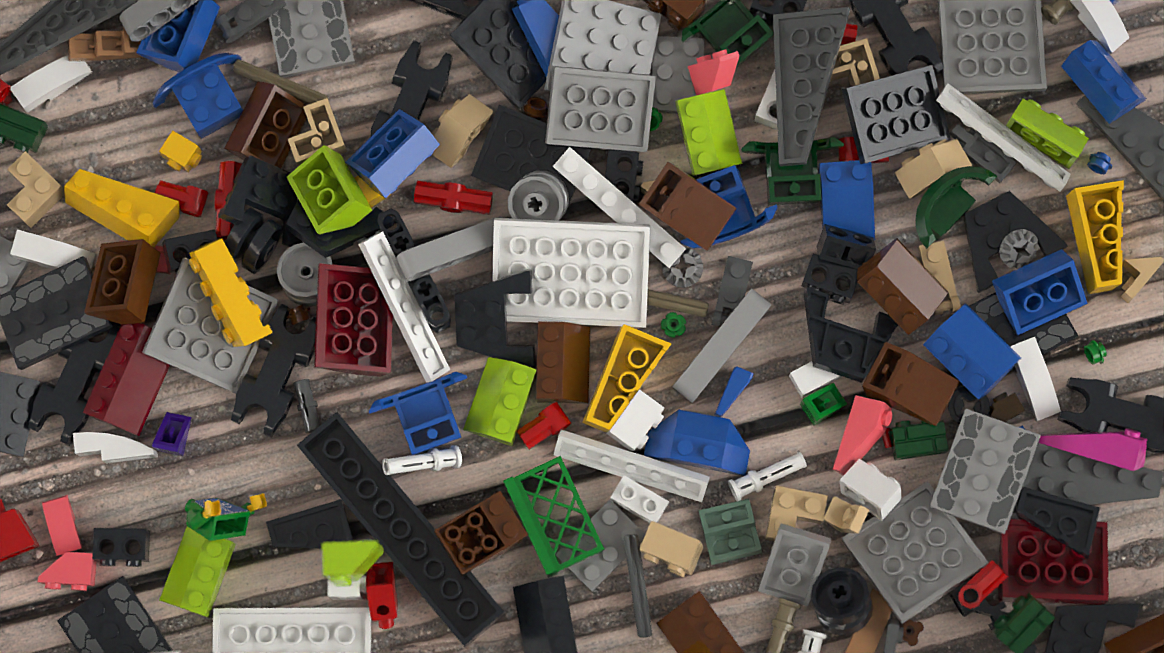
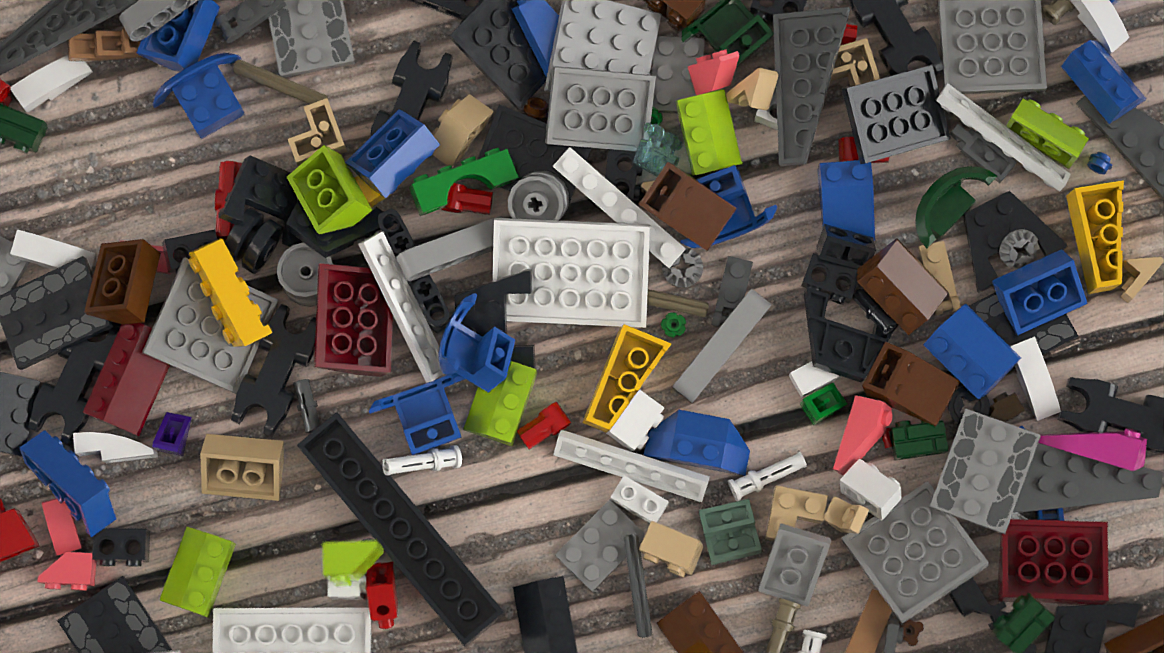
tan brick [7,151,65,228] -> none
yellow wedge [64,169,179,247] -> none
red piece [155,180,209,217] -> none
yellow brick [159,130,202,172] -> none
green torso [185,493,267,541] -> none
reddish brown slope [224,81,307,168] -> none
black wing [266,499,354,549] -> none
reddish brown plate [286,304,311,325] -> none
reddish brown slope [434,491,528,575] -> none
green fence [503,456,605,578] -> none
reddish brown slope [536,321,590,404] -> none
blue slope [714,366,754,417] -> none
dark green piece [741,137,844,206] -> none
black wheel [811,567,873,635] -> none
tan brick [894,139,972,199] -> none
red piece [959,560,1008,608] -> none
black wing [1016,487,1100,559] -> none
green plate [1084,340,1107,365] -> none
none -> blue wedge [19,430,116,537]
none -> tan slope [201,434,284,501]
none -> green arch [409,148,519,216]
none -> blue piece [439,293,515,392]
none -> clear light blue plate [632,122,683,177]
none -> tan slope [726,68,778,111]
none -> black axle [853,289,897,334]

